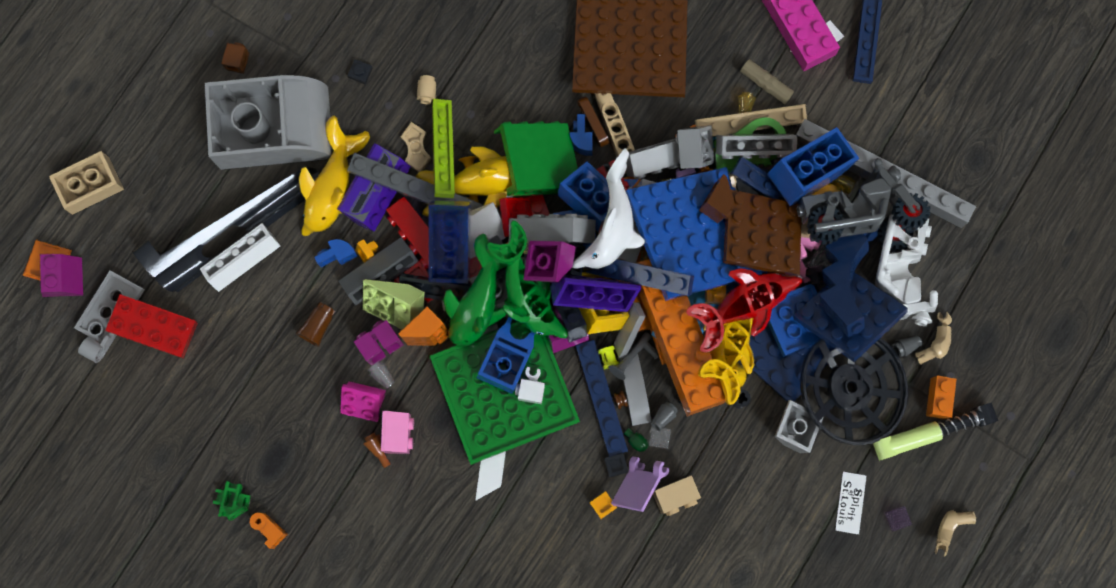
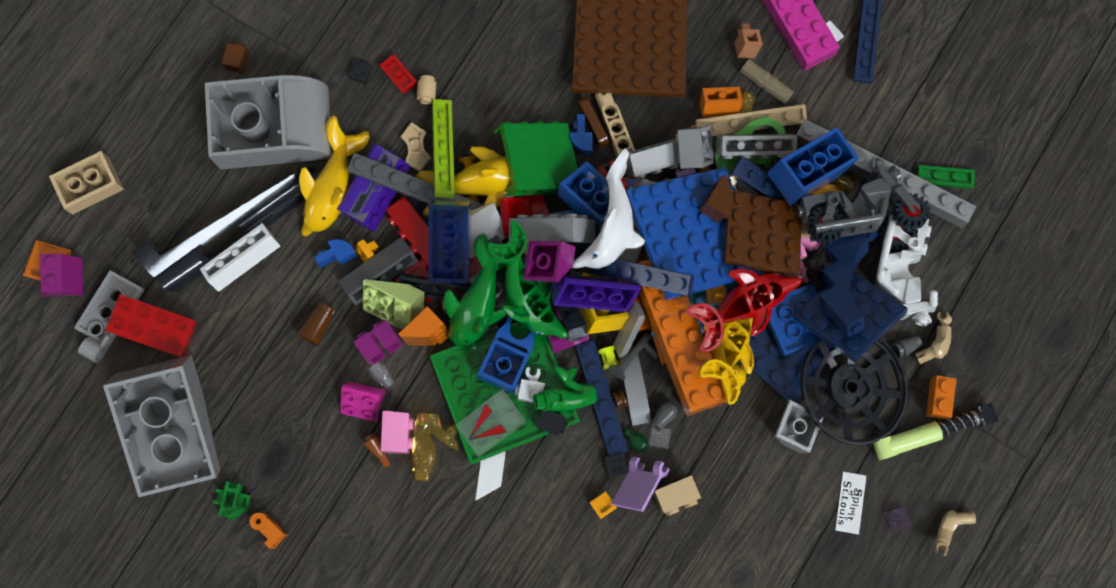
black bush [733,389,751,409] -> none
none -> light grey slope [103,355,220,497]
none -> red plate [379,54,418,95]
none -> clear yellow piece [412,413,459,481]
none -> clear slope [456,389,526,457]
none -> green piece [532,366,597,411]
none -> black brick [536,411,568,437]
none -> orange brick [699,87,743,117]
none -> nougat brick [734,23,763,58]
none -> green tile [916,165,975,189]

